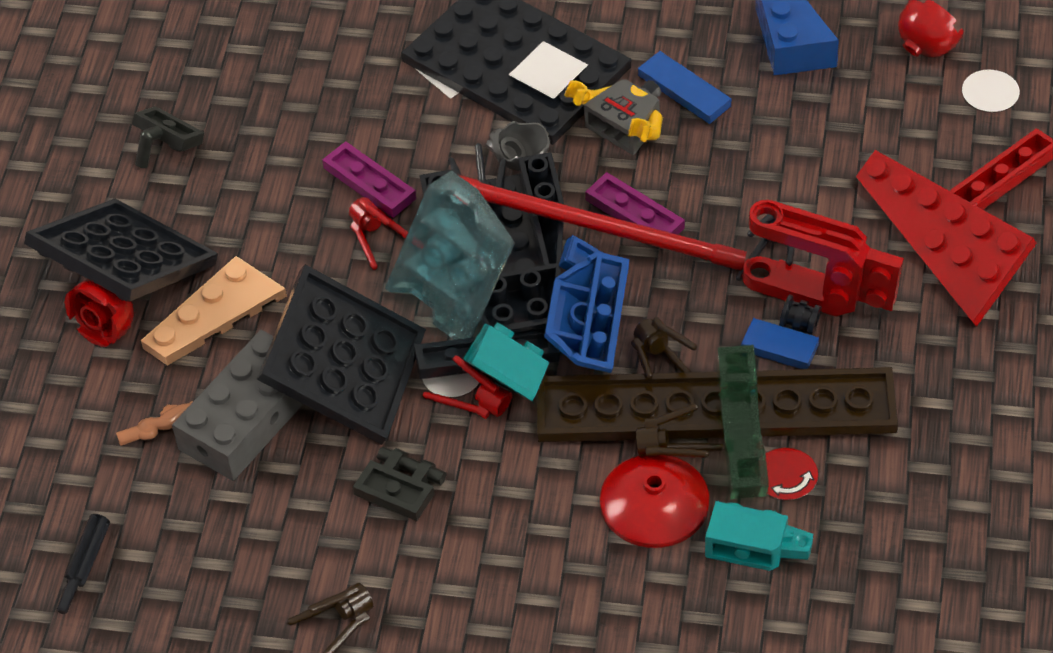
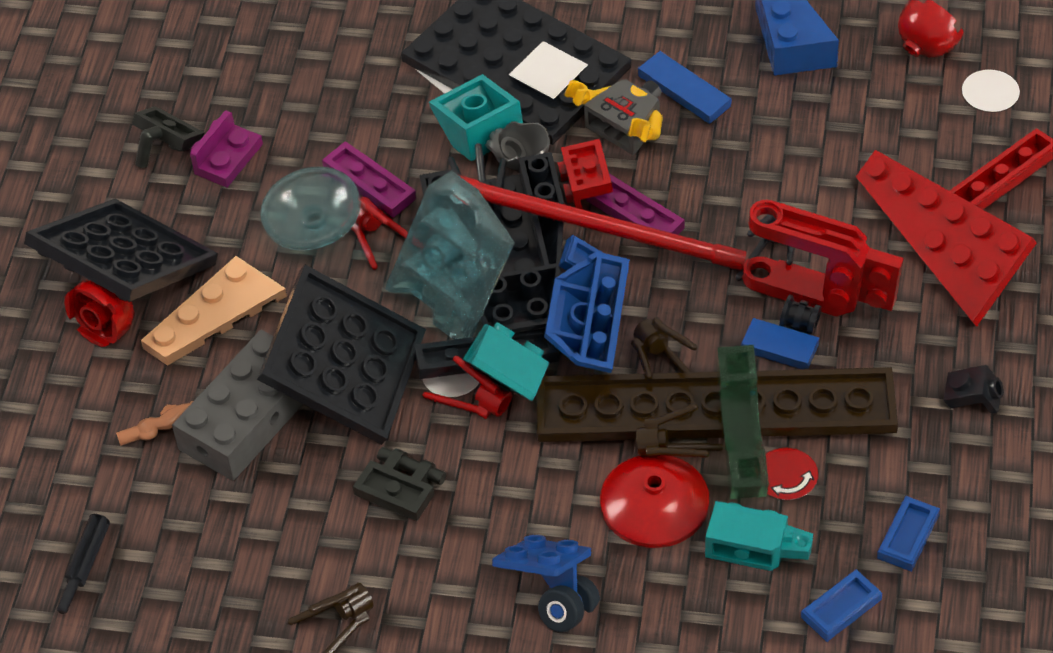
none -> magenta bracket [190,110,263,188]
none -> clear light blue dish [260,167,361,250]
none -> teal slope [429,74,523,161]
none -> blue plate [492,535,600,632]
none -> red bracket [557,139,613,209]
none -> blue tile [801,569,882,642]
none -> blue tile [877,496,940,572]
none -> black bracket [944,365,1004,414]

